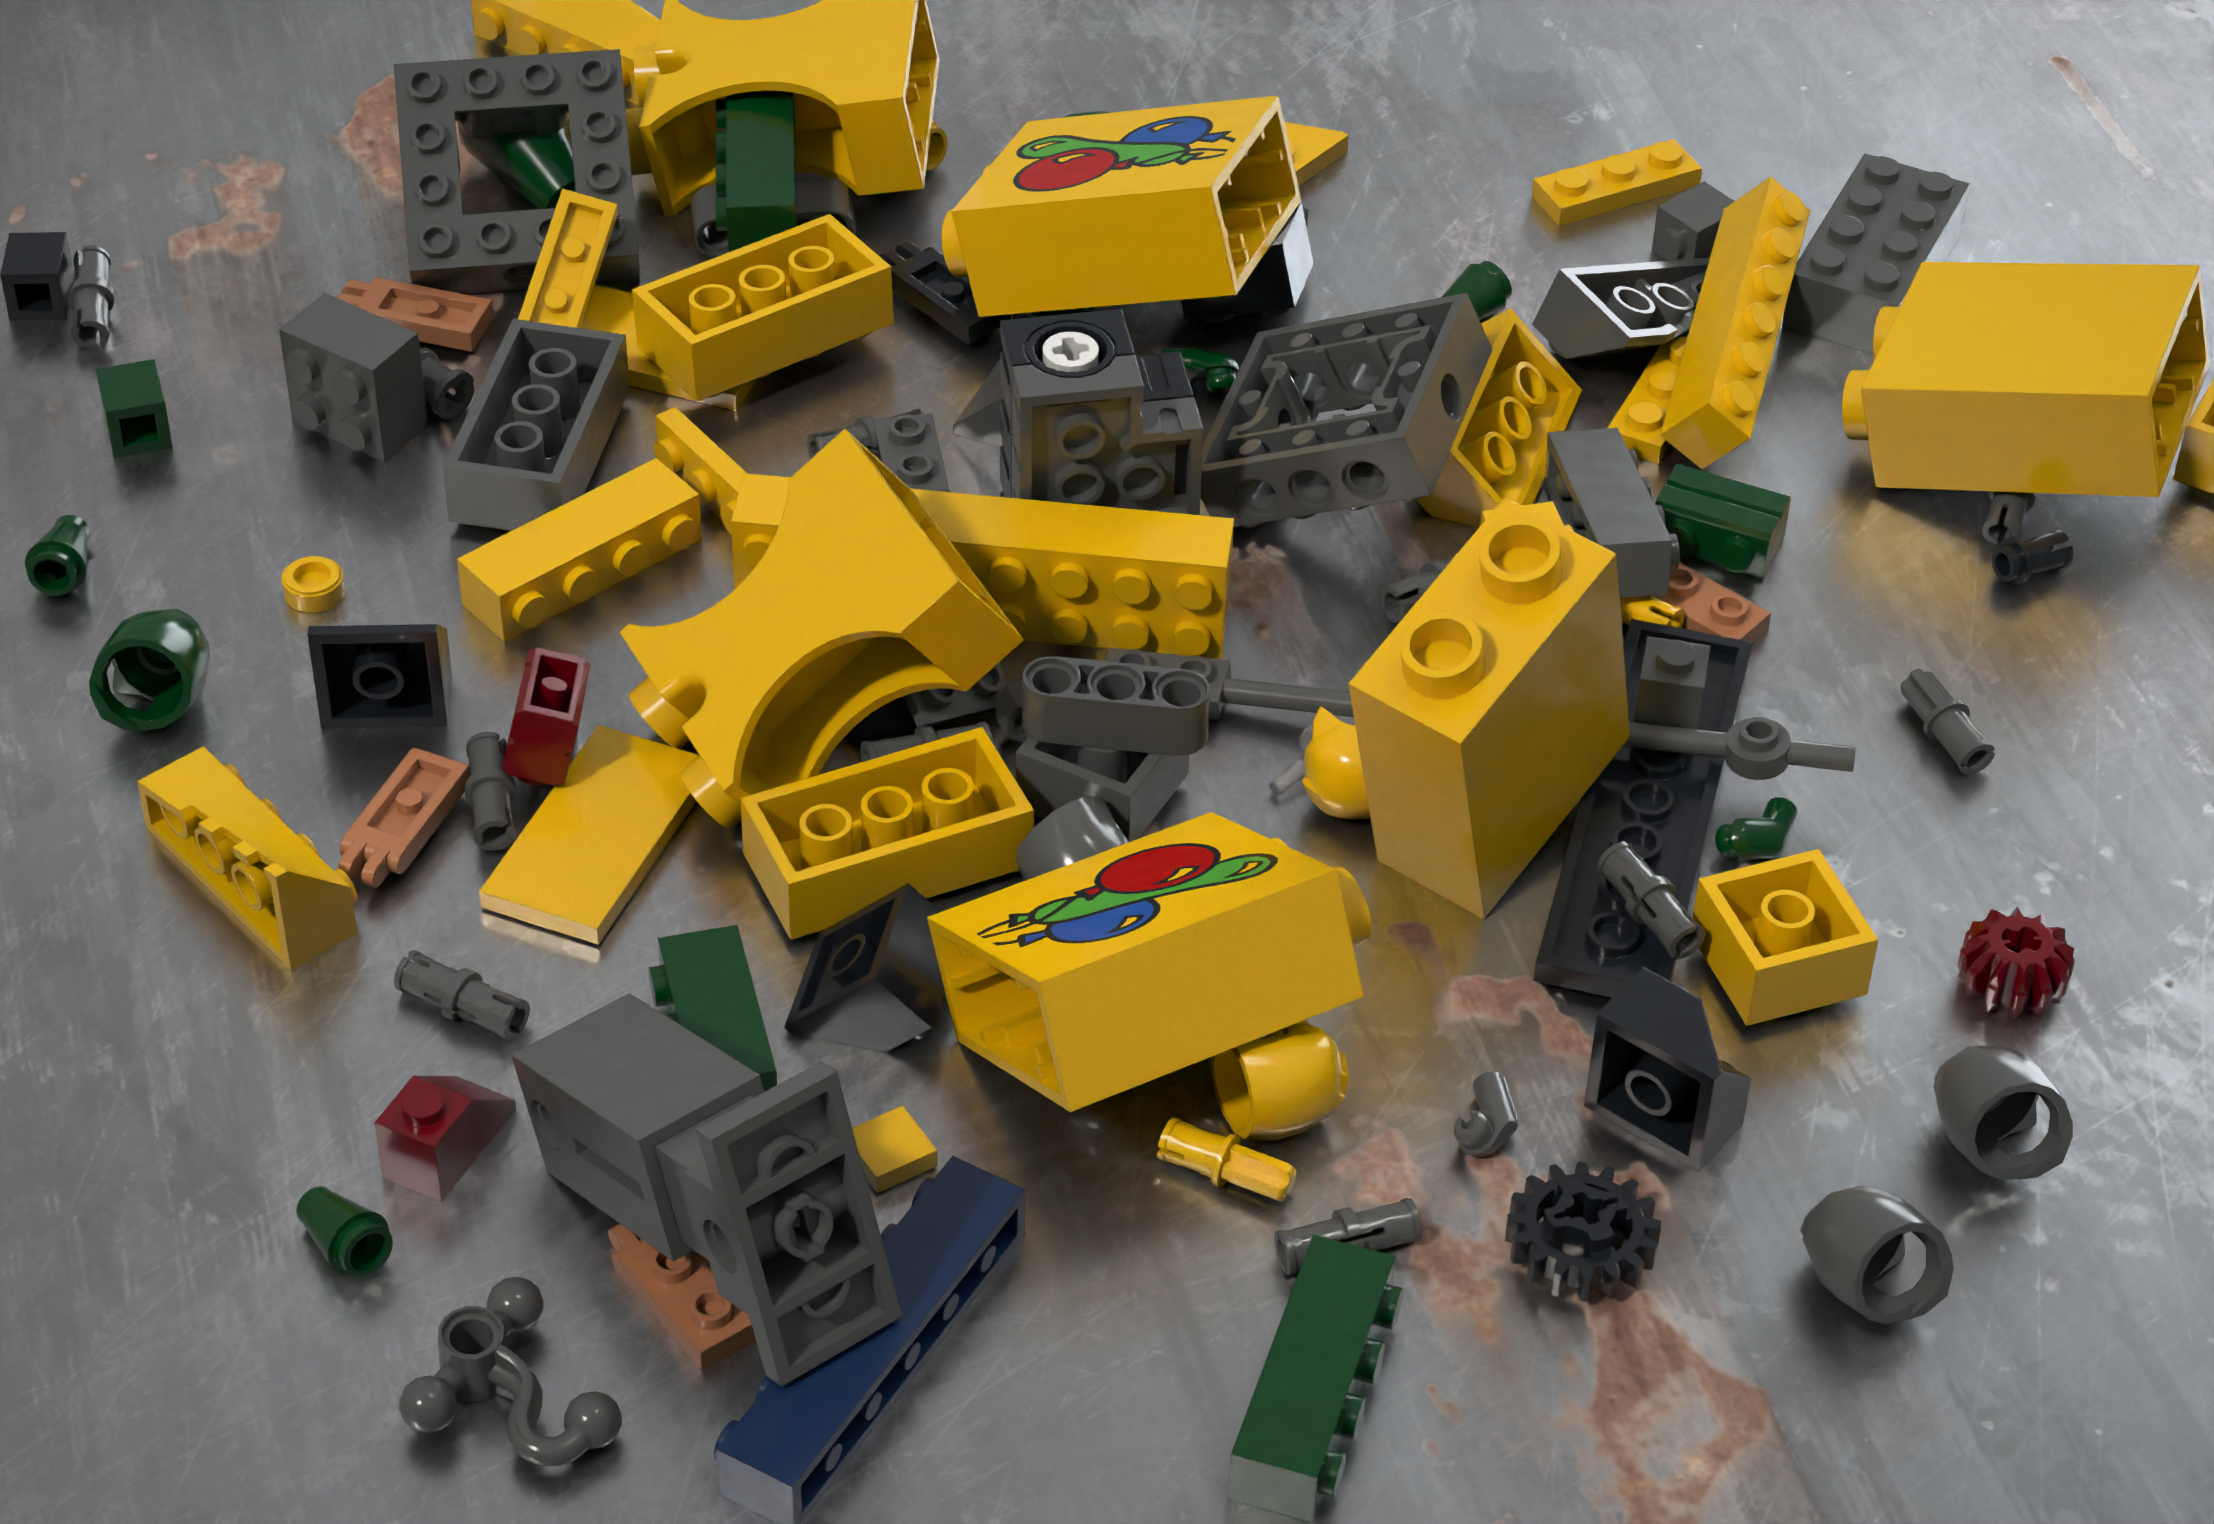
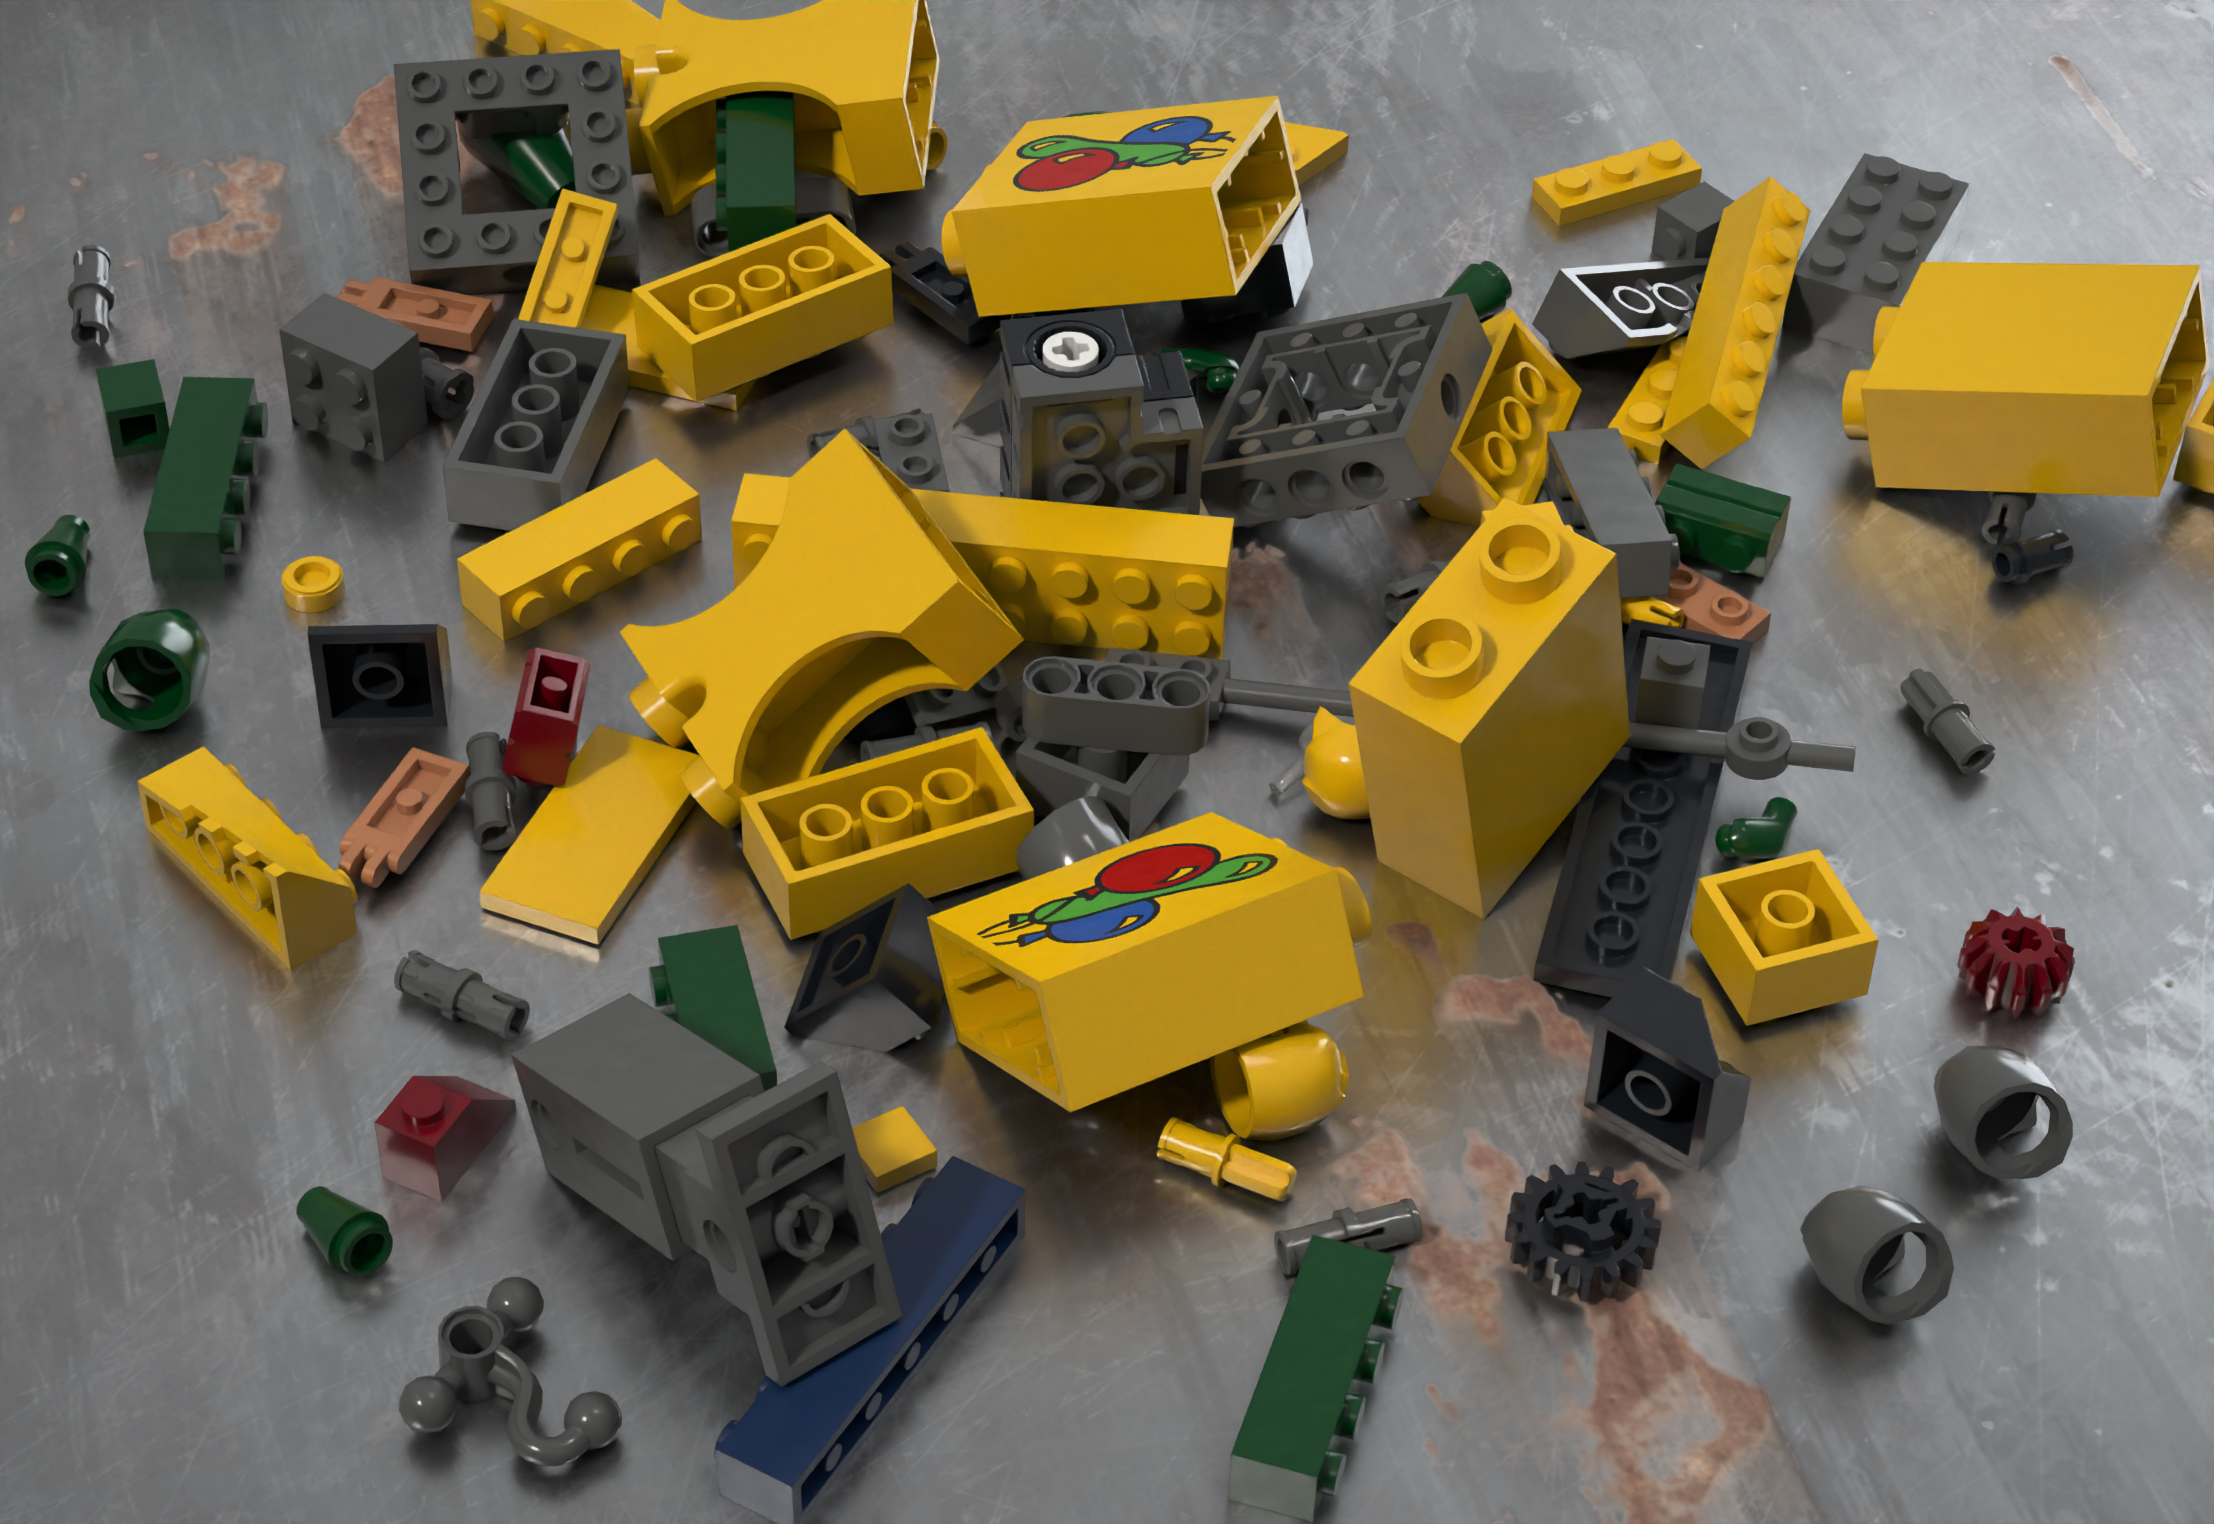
black brick [0,232,74,320] -> none
nougat hinge [608,1224,756,1371] -> none
yellow plate [654,407,747,535] -> none
dark grey arm [1454,1071,1519,1157] -> none
dark grey pin [1598,842,1706,959] -> none
none -> dark green brick [143,377,268,579]

